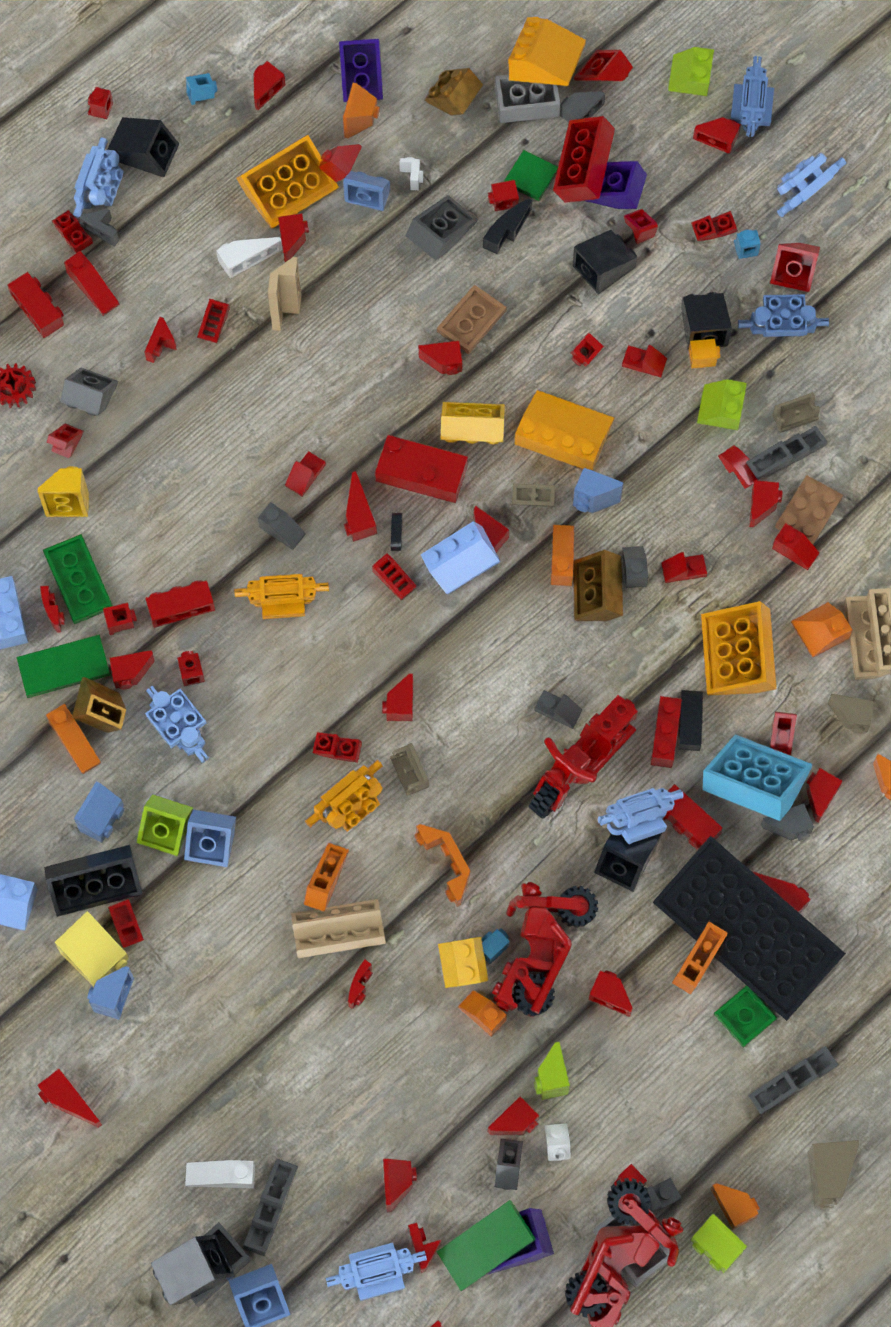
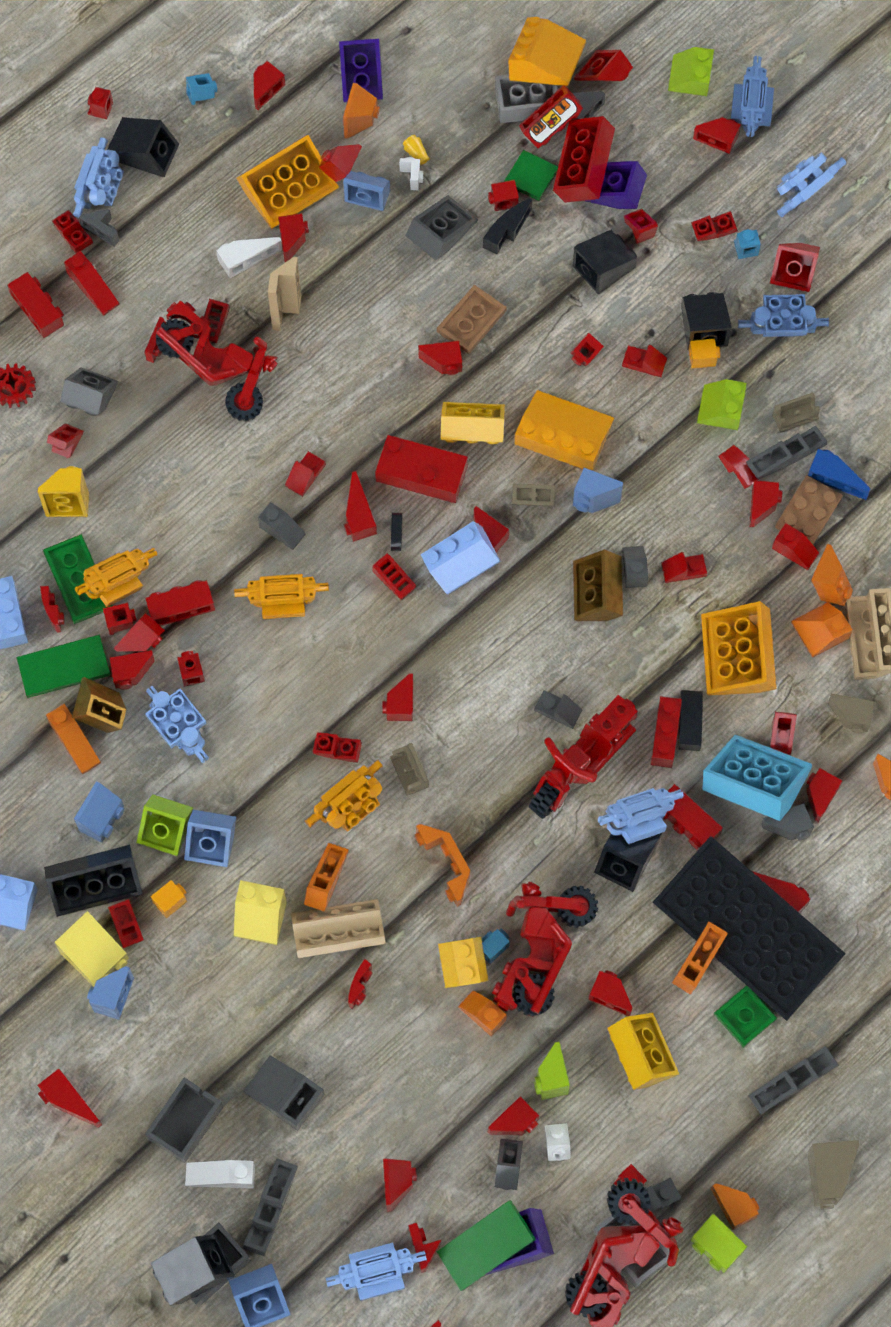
pearl gold slope [425,68,483,115] -> none
orange slope [551,525,574,586] -> none
none -> light orange piece [75,548,157,607]
none -> red slope [113,613,165,651]
none -> dark grey piece [145,1077,223,1164]
none -> light orange brick [150,880,187,918]
none -> red piece [156,300,278,421]
none -> light yellow slope [234,880,287,945]
none -> dark grey slope [243,1055,325,1131]
none -> yellow cone [402,134,430,166]
none -> brick [519,85,583,149]
none -> yellow slope [607,1013,679,1090]
none -> blue slope [808,449,870,500]
none -> orange slope [811,544,852,606]

